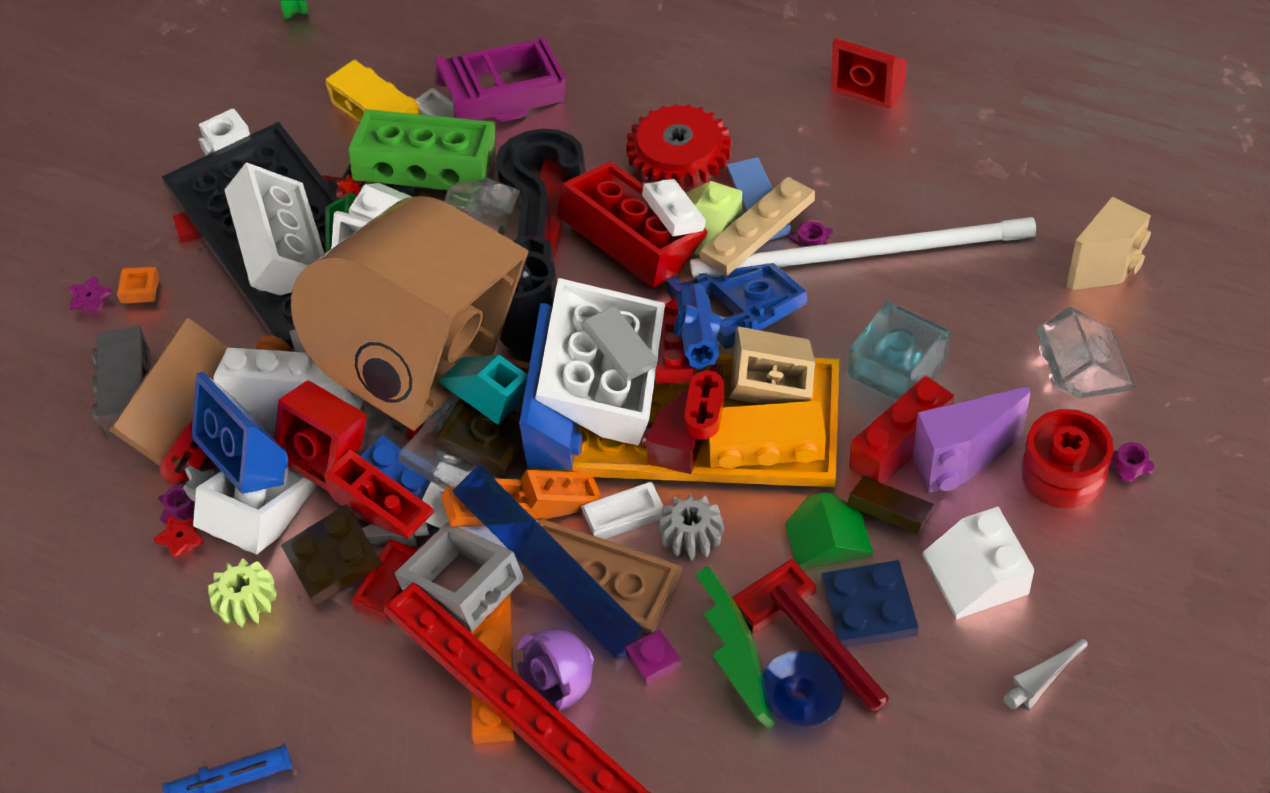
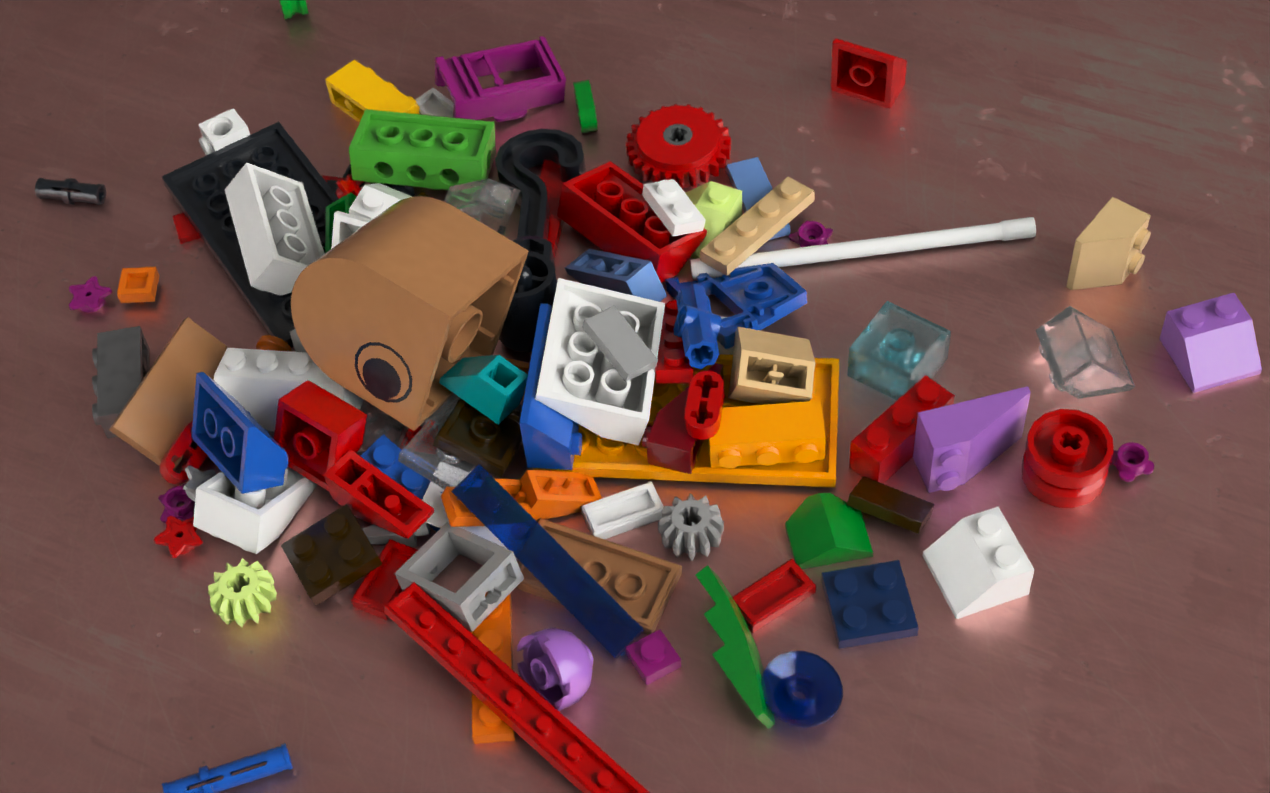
dark red axle [770,582,889,712] -> none
light grey piece [1004,639,1088,710] -> none
none -> black pin [35,178,106,205]
none -> medium blue slope [565,249,667,302]
none -> green beam [573,80,598,133]
none -> slope [1159,293,1262,393]

